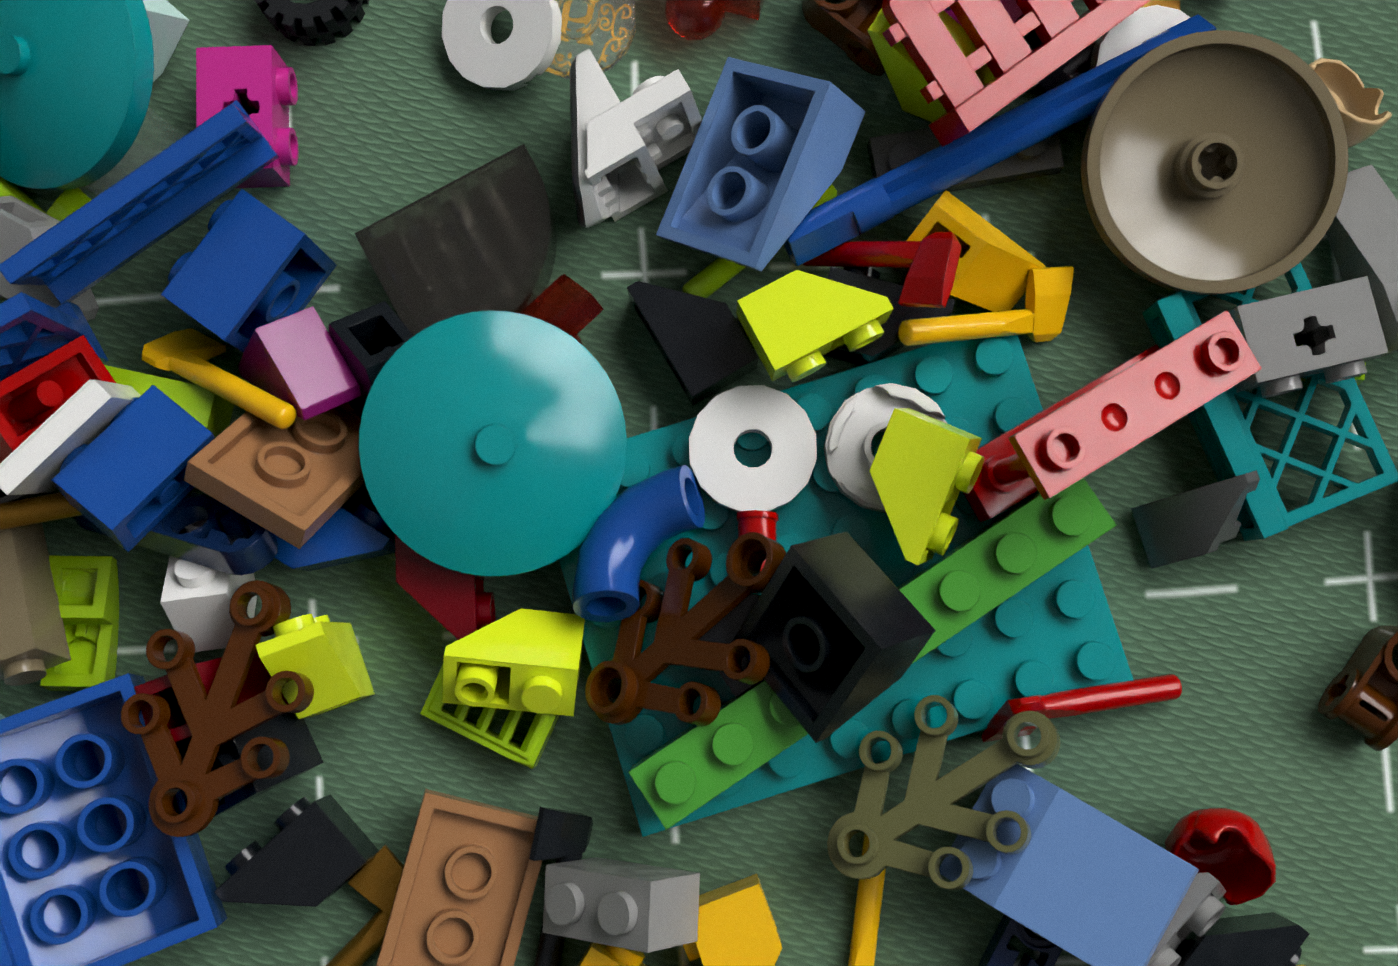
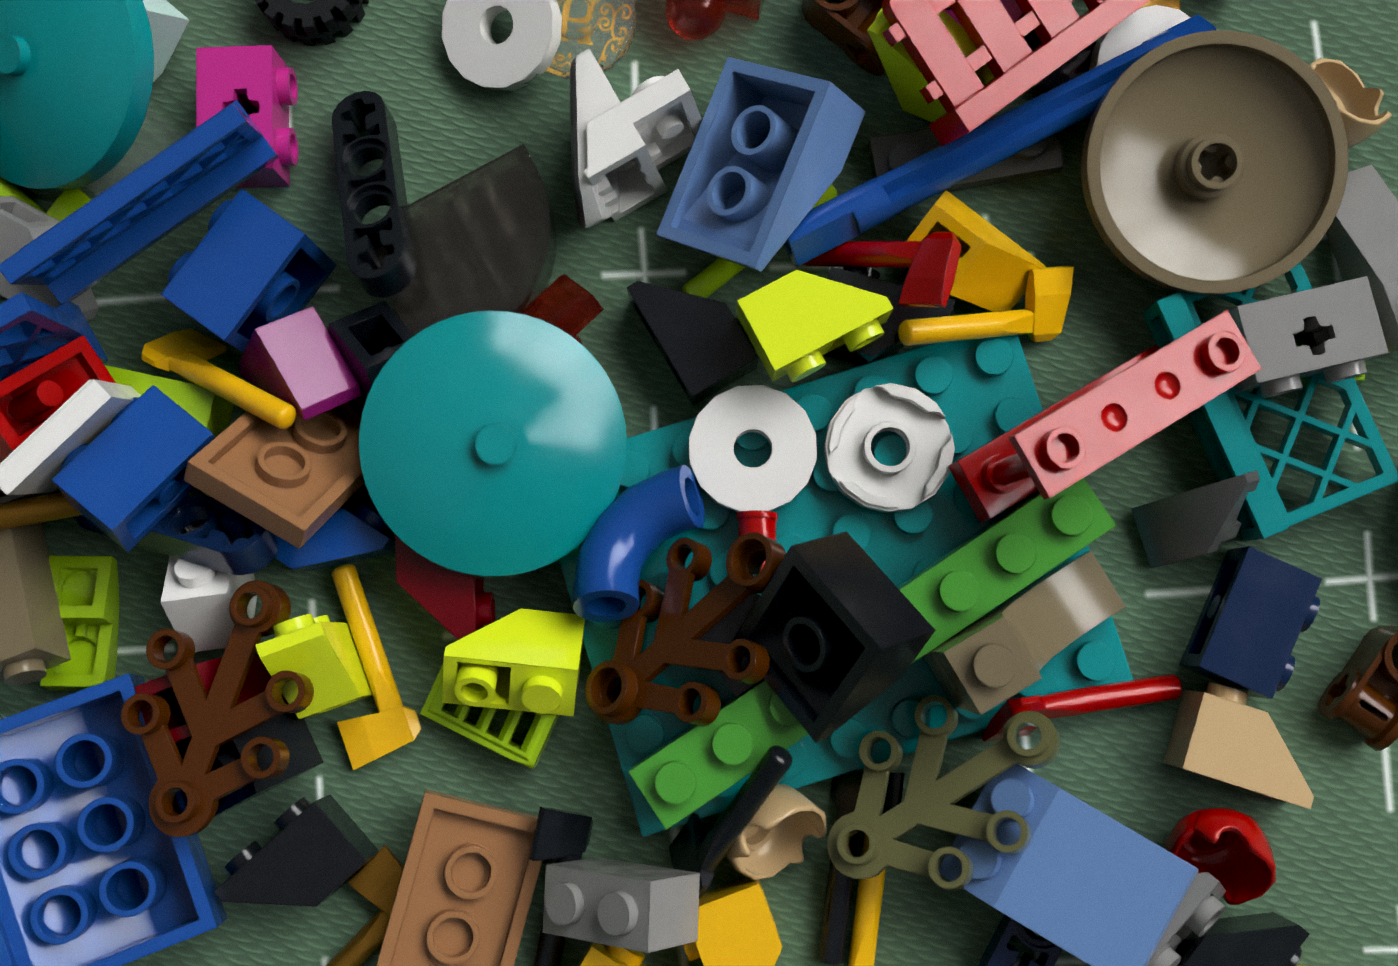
neon yellow slope [869,408,984,565] -> none
none -> yellow piece [331,564,422,770]
none -> black beam [332,91,416,298]
none -> black piece [669,745,792,899]
none -> tan hair [726,784,827,881]
none -> black piece [818,770,905,965]
none -> dark tan arch [924,551,1126,715]
none -> tan slope [1163,682,1314,809]
none -> dark blue brick [1179,546,1322,699]

